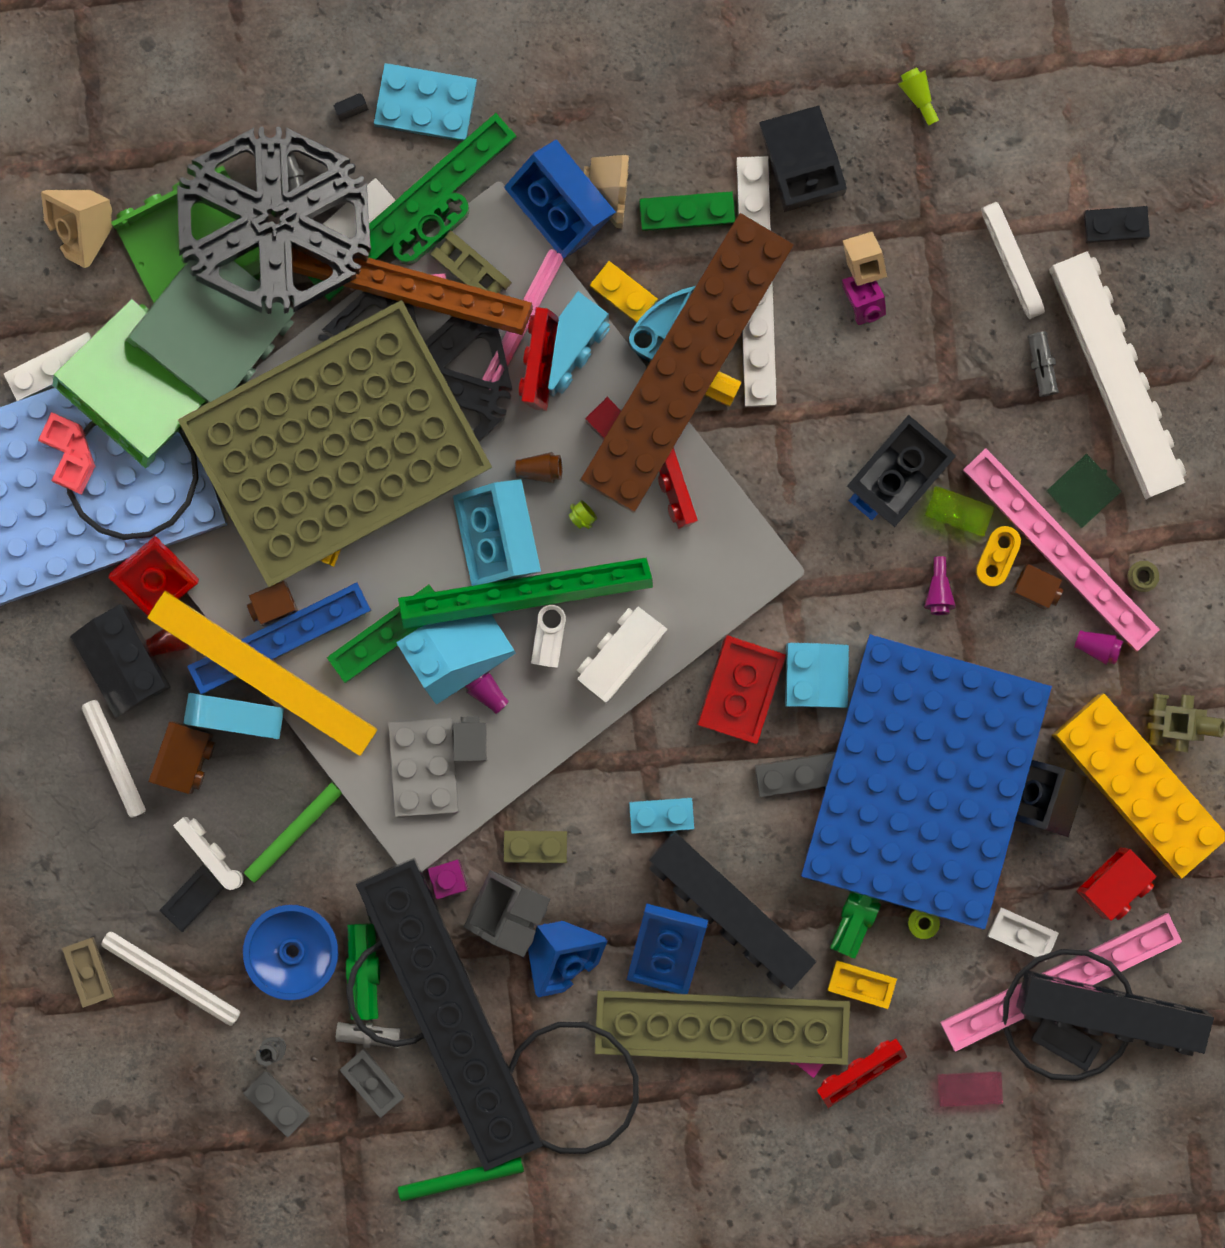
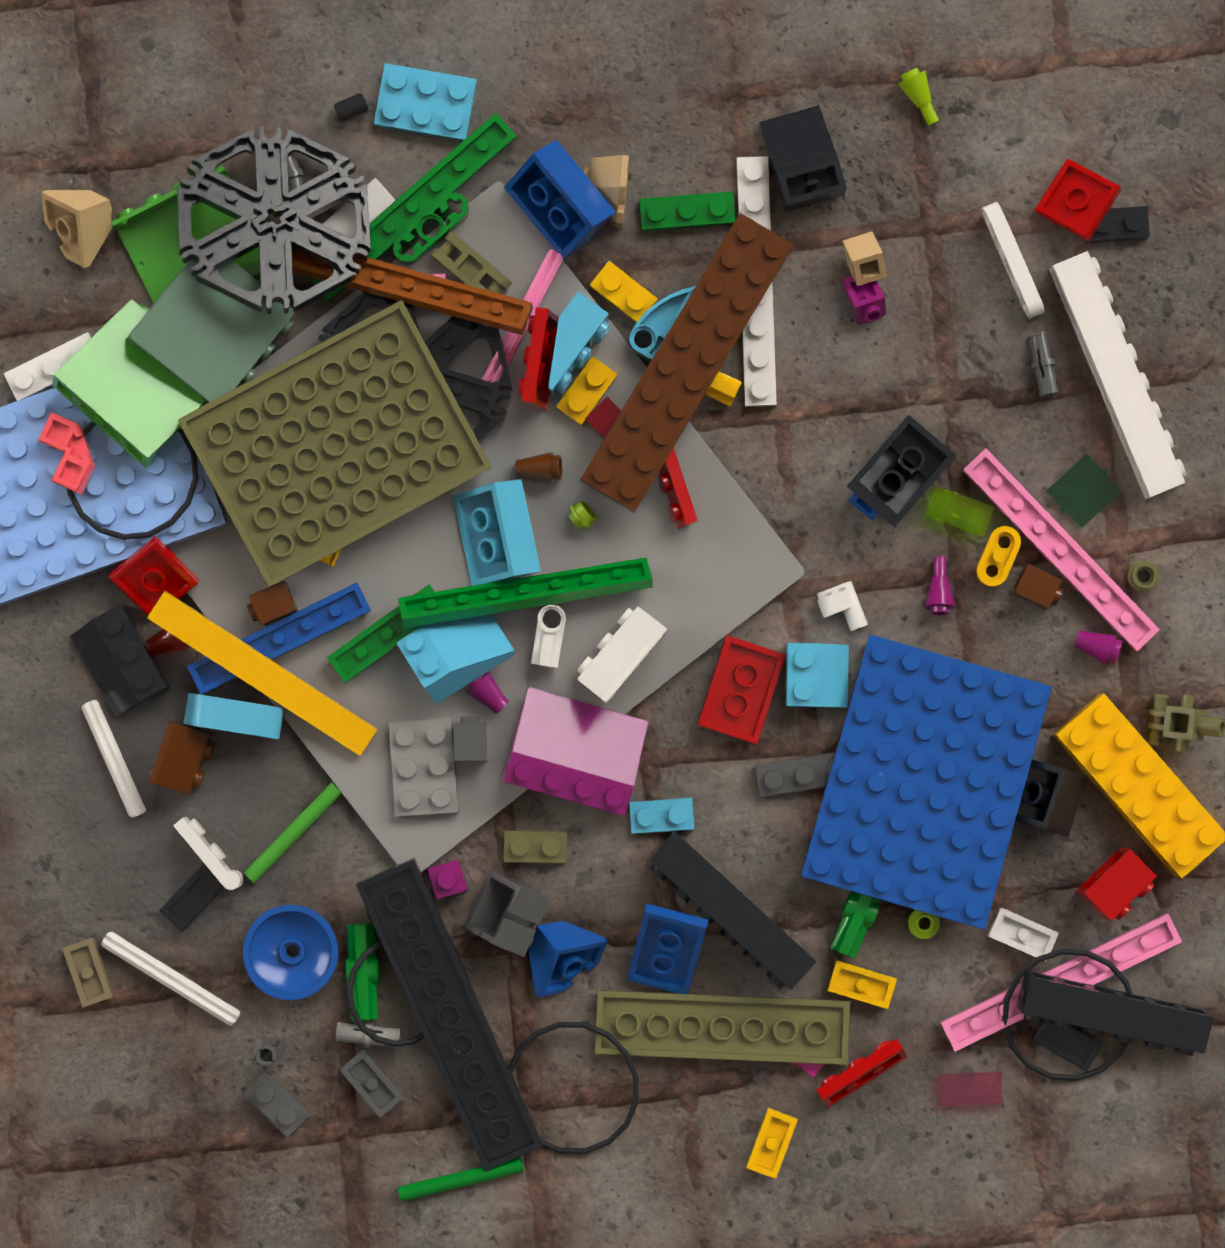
none -> slope [501,686,648,816]
none -> yellow plate [556,356,618,426]
none -> yellow plate [746,1107,798,1179]
none -> white piece [817,581,868,631]
none -> red tile [1034,158,1122,242]

